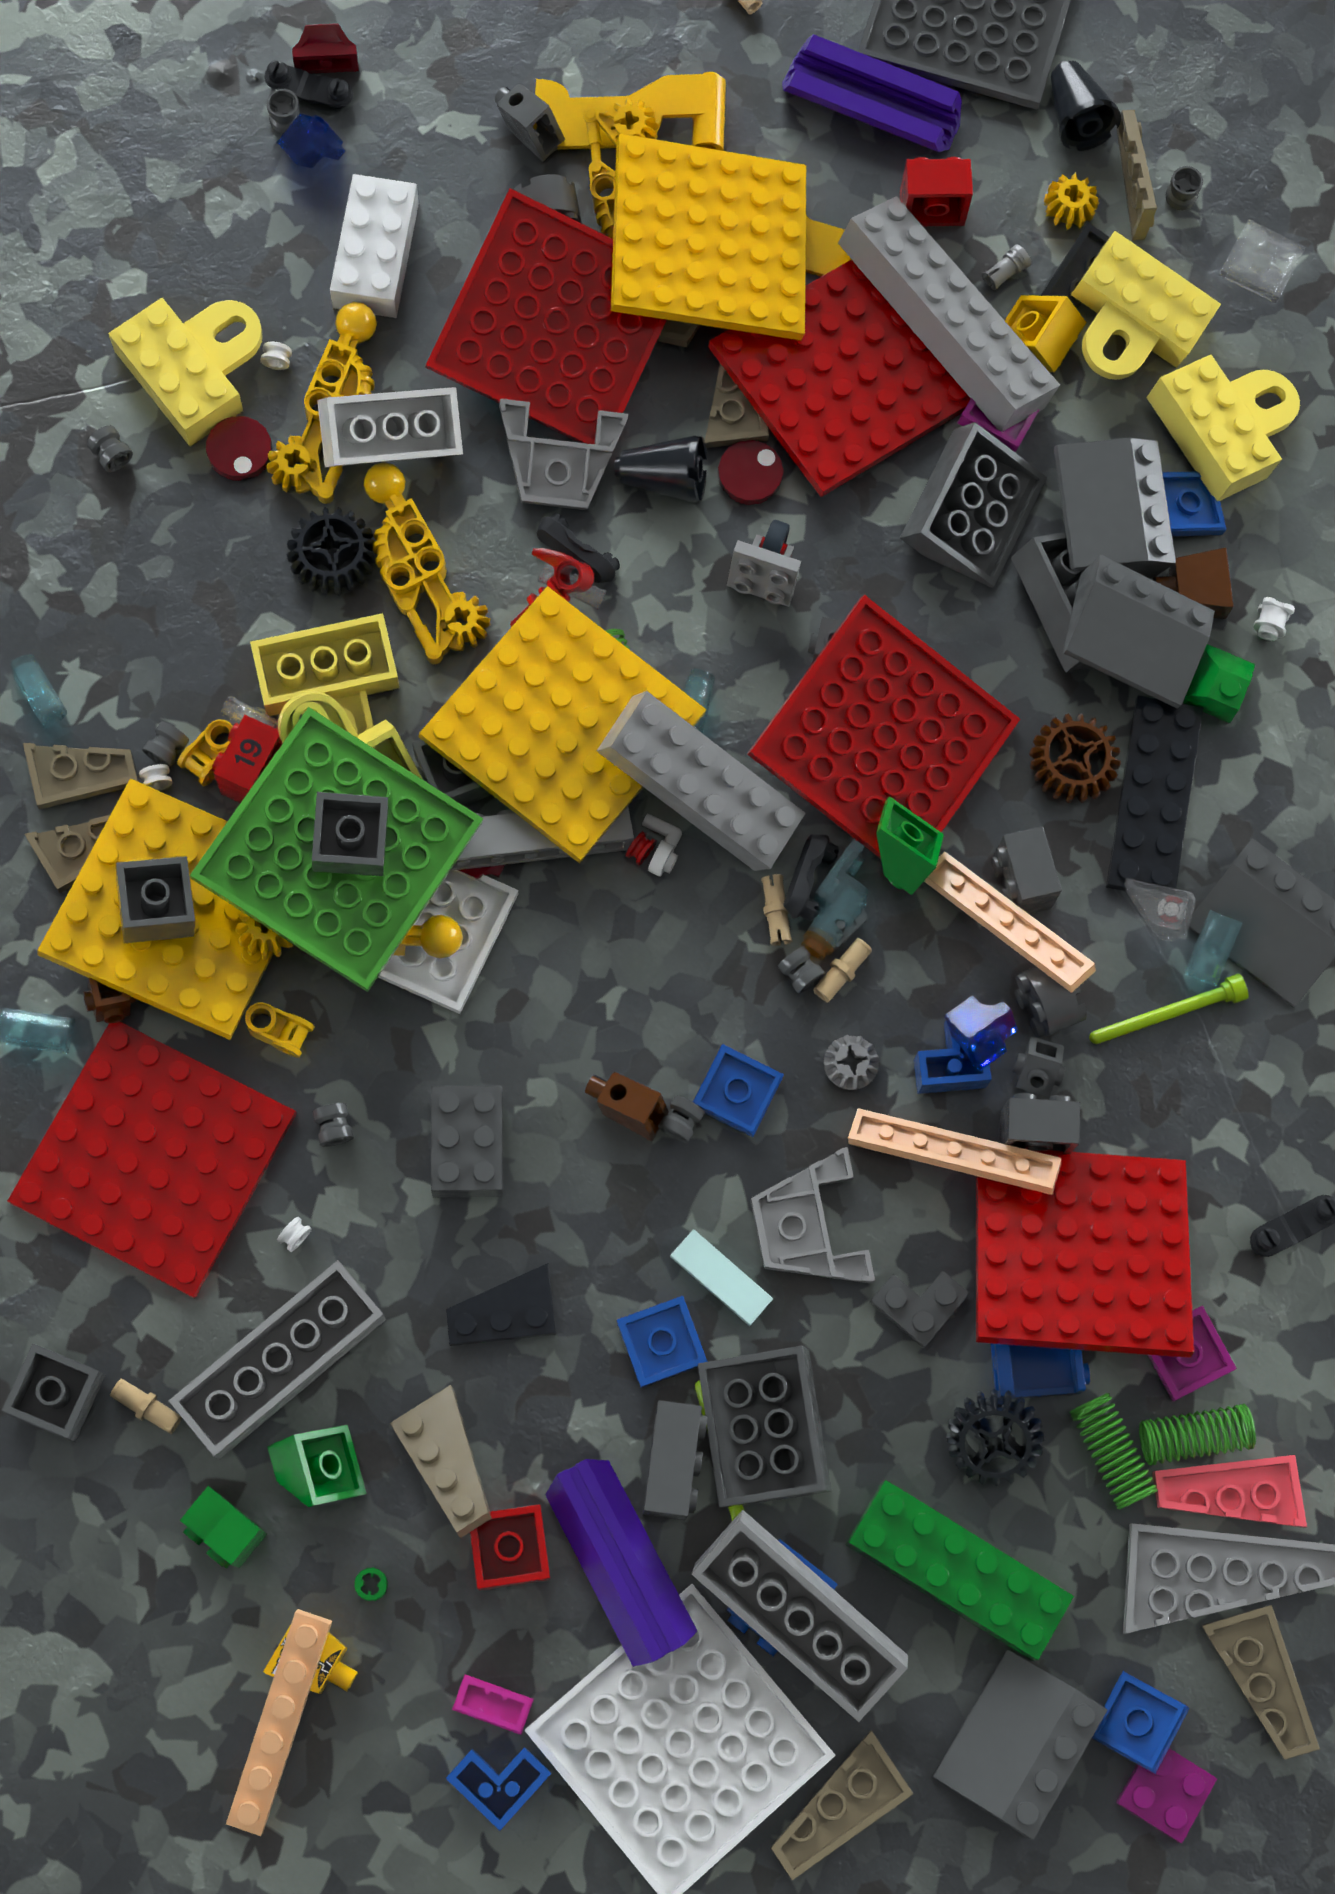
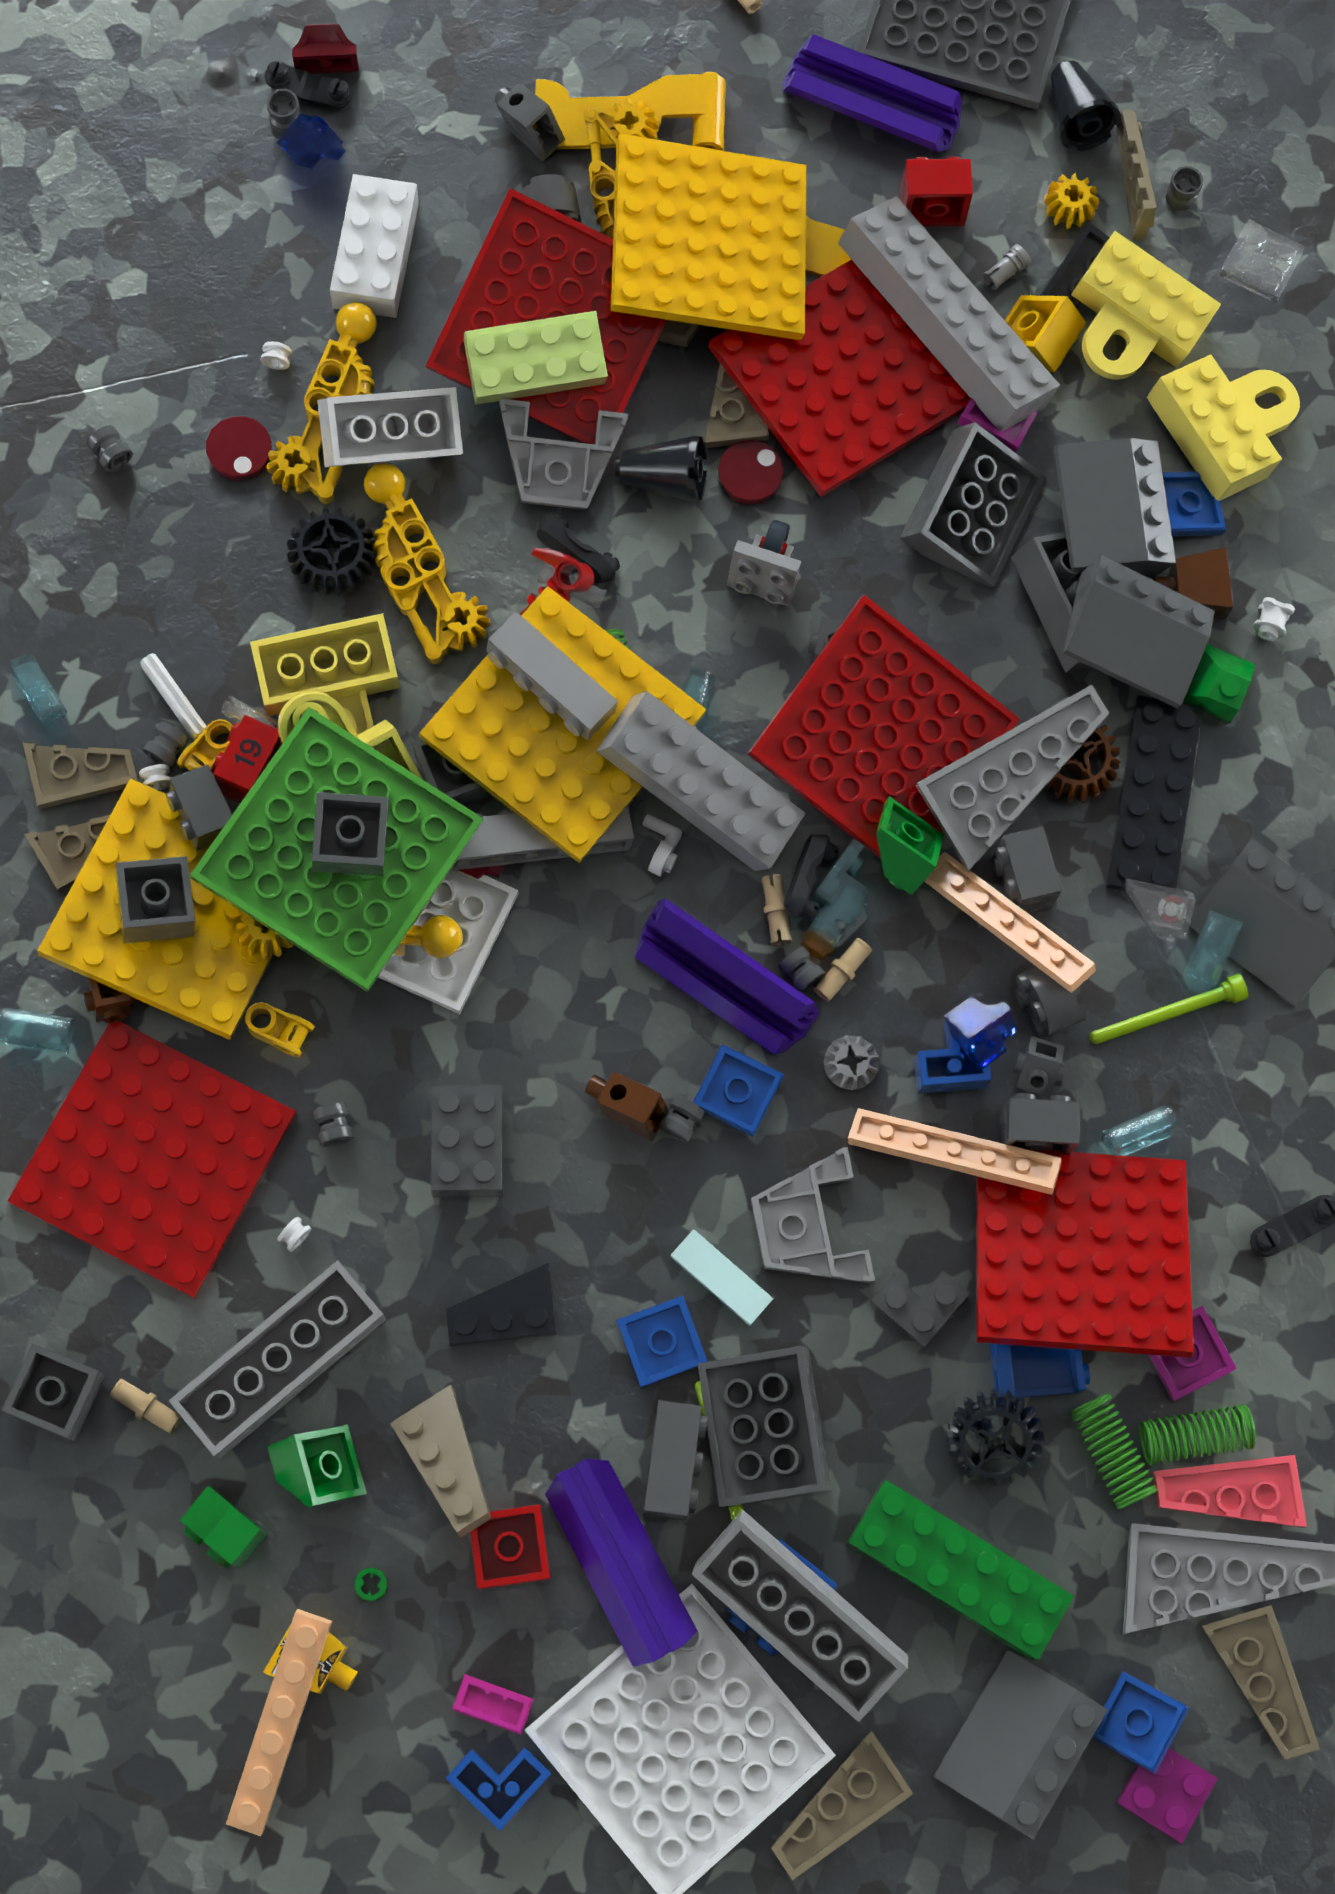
light yellow brick [108,297,262,447] -> none
red bush [625,831,657,865] -> none
none -> white axle [140,653,207,740]
none -> dark grey brick [166,764,232,850]
none -> yellowish green brick [463,311,608,405]
none -> light grey brick [486,612,618,741]
none -> dark purple piece [635,898,820,1055]
none -> light grey wing [916,685,1109,872]
none -> clear light blue brick [1101,1104,1178,1157]

